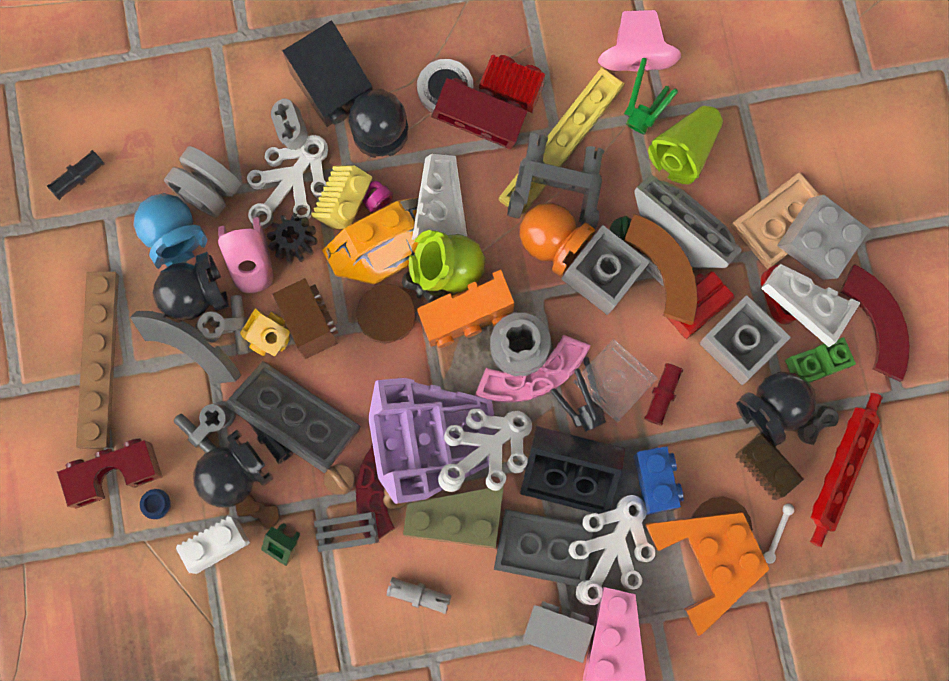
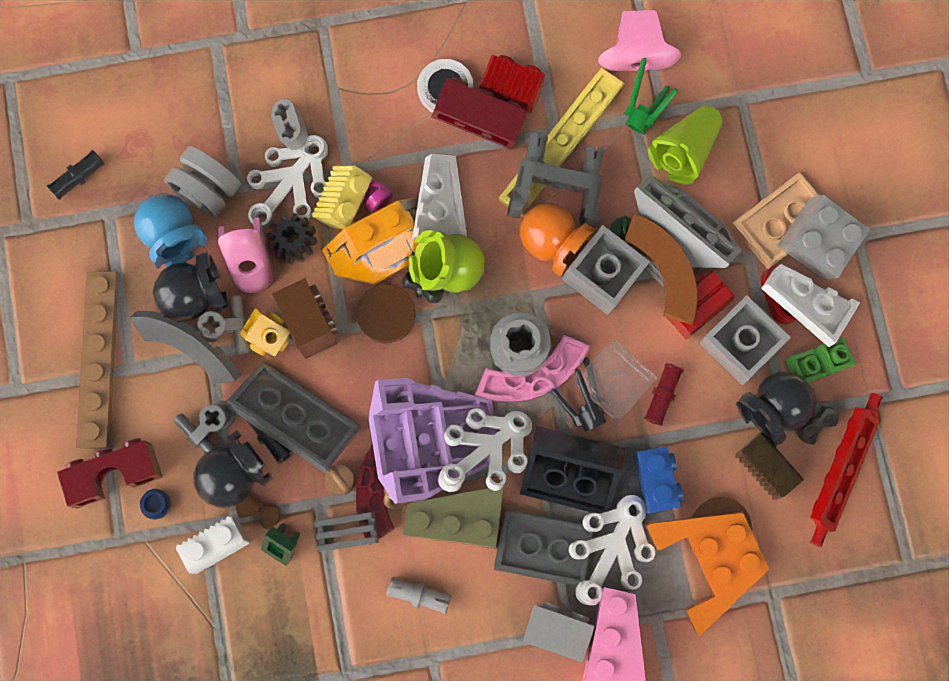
black slope [282,20,373,127] -> none
black tile [349,89,408,158] -> none
orange wedge [417,270,514,348] -> none
white hinge [763,503,795,564] -> none
dark red tile [840,264,910,382] -> none

